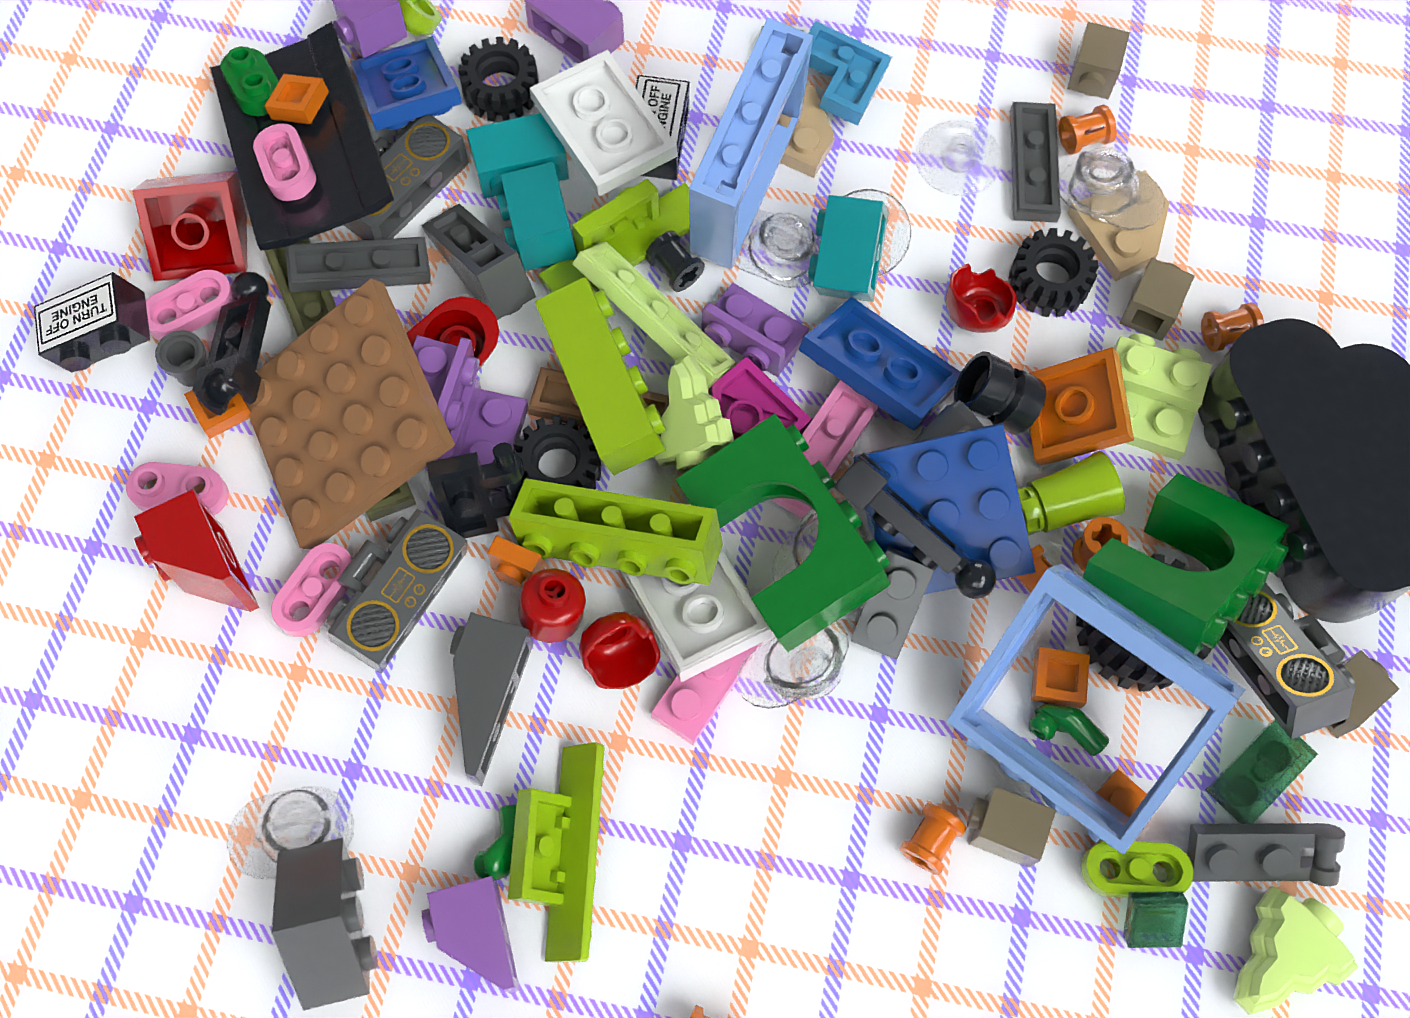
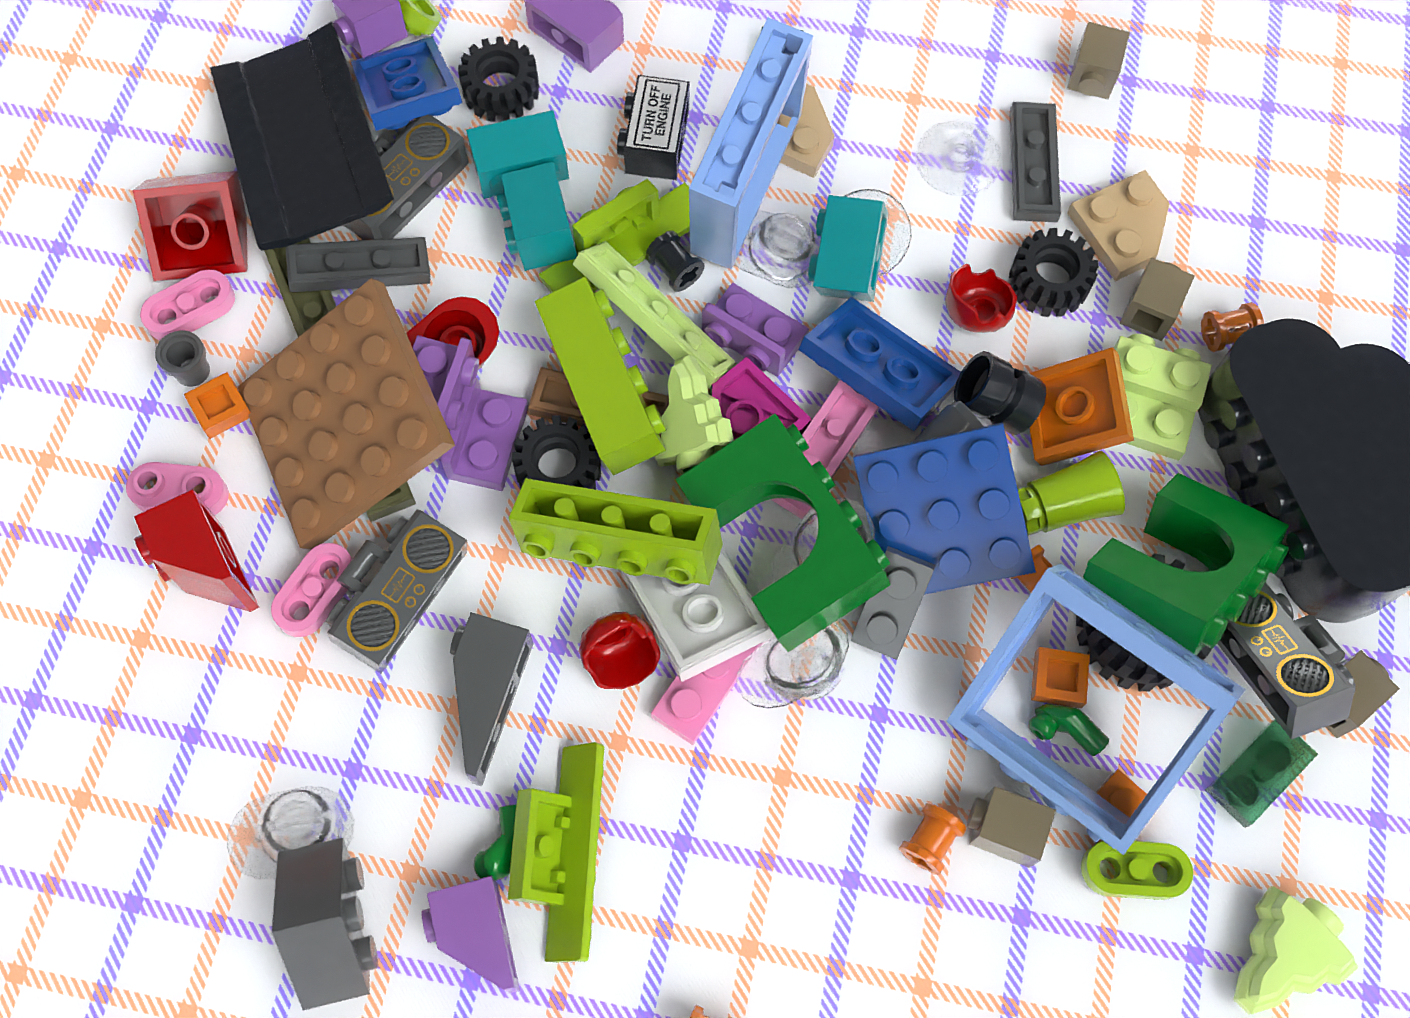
brick [34,272,150,373] -> none
black plate [193,271,271,415] -> none
green plate [220,46,279,116] -> none
bright pink plate [253,124,316,201] -> none
orange plate [264,74,329,124] -> none
dark grey slope [421,204,536,320] -> none
black plate [427,443,524,539] -> none
orange plate [487,536,545,587] -> none
red head [518,568,586,643] -> none
white plate [530,50,677,197] -> none
dark azure plate [809,21,892,126] -> none
black plate [834,452,996,599] -> none
orange bush [1058,104,1117,155] -> none
clear piece [1058,146,1165,230] -> none
orange bush [1071,517,1129,572] -> none
clear green tile [1123,891,1189,948] -> none
dark grey plate [1187,823,1346,887] -> none

